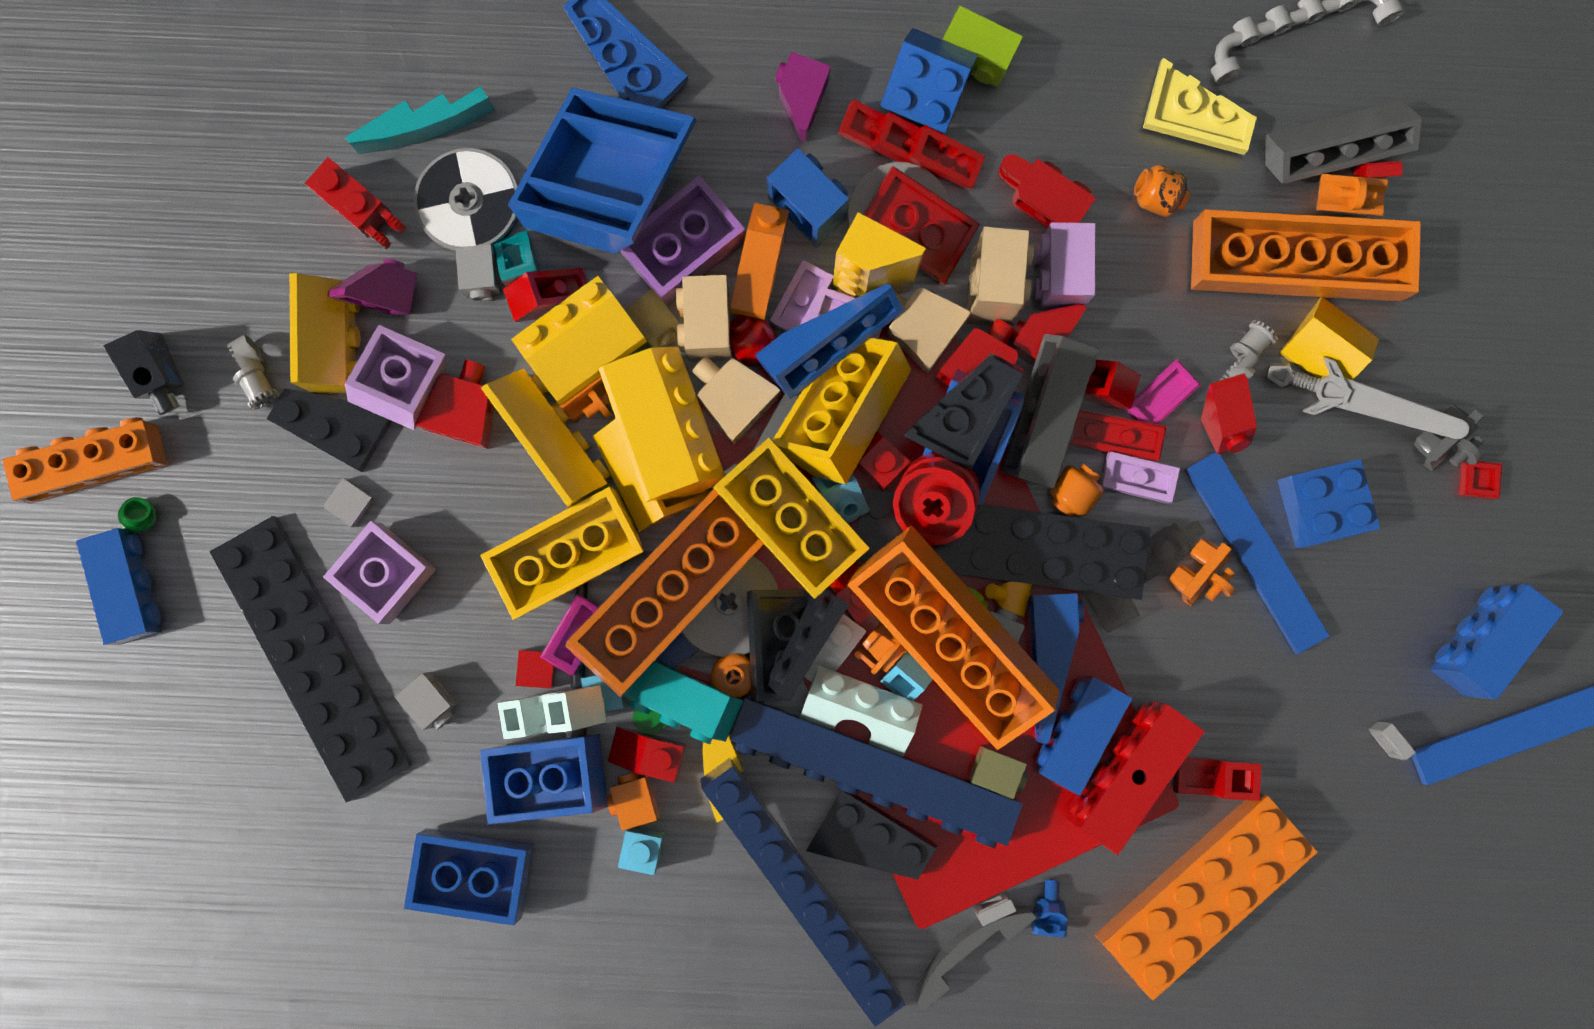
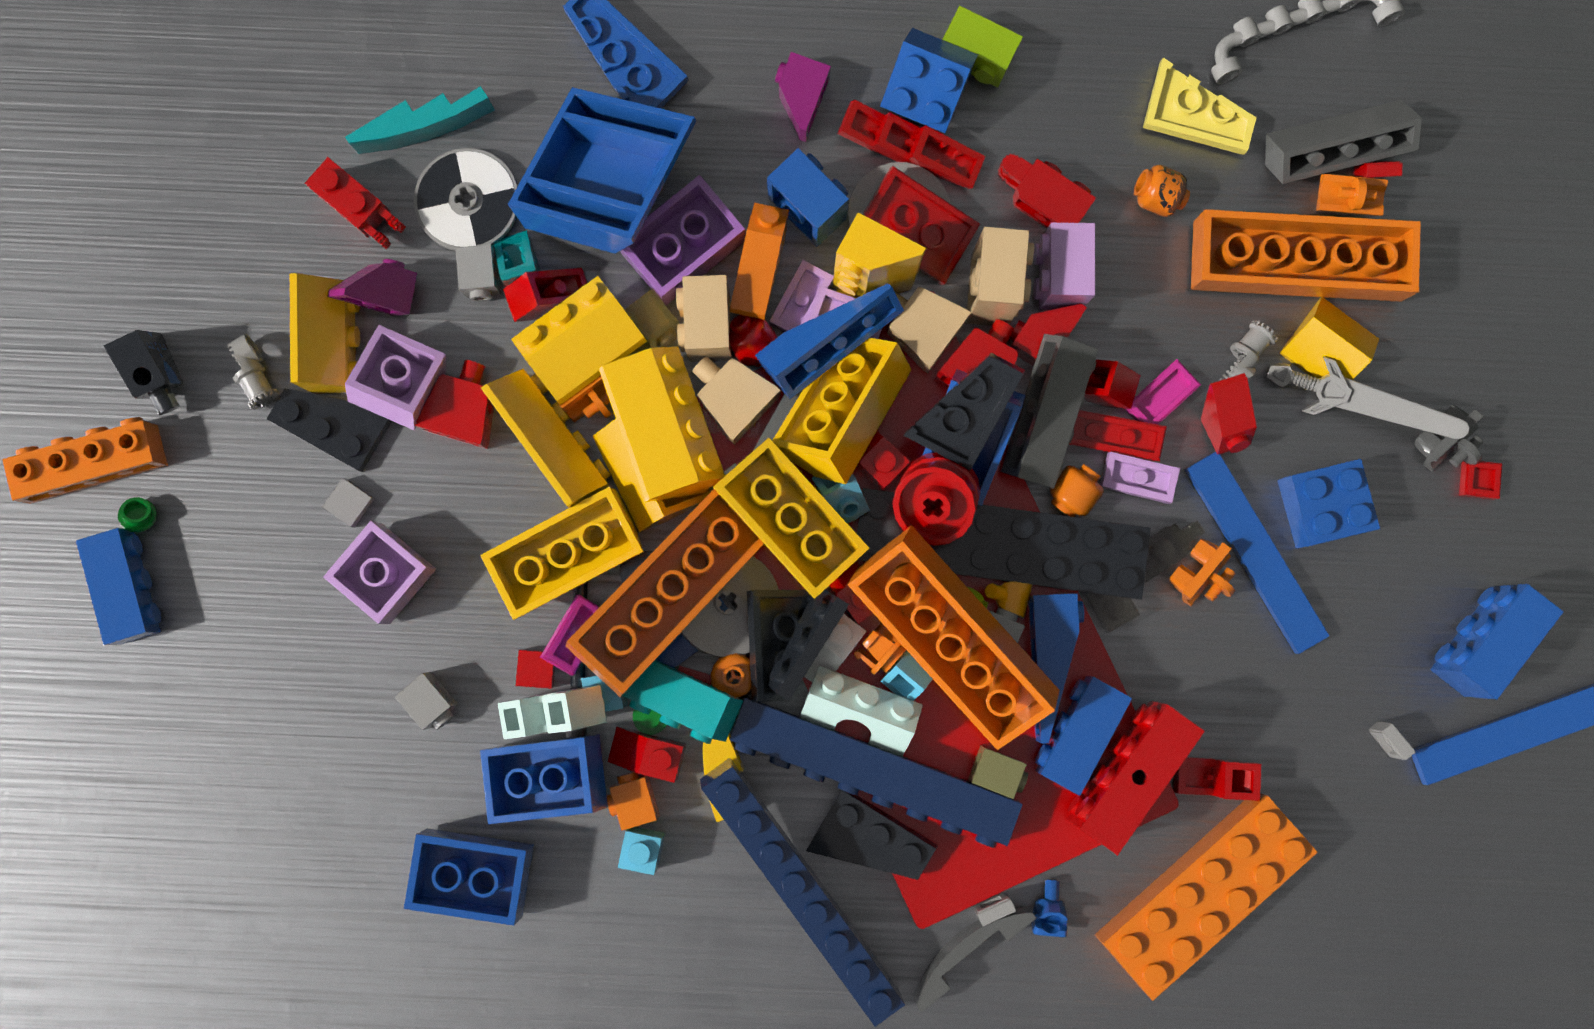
black plate [209,516,413,803] -> none

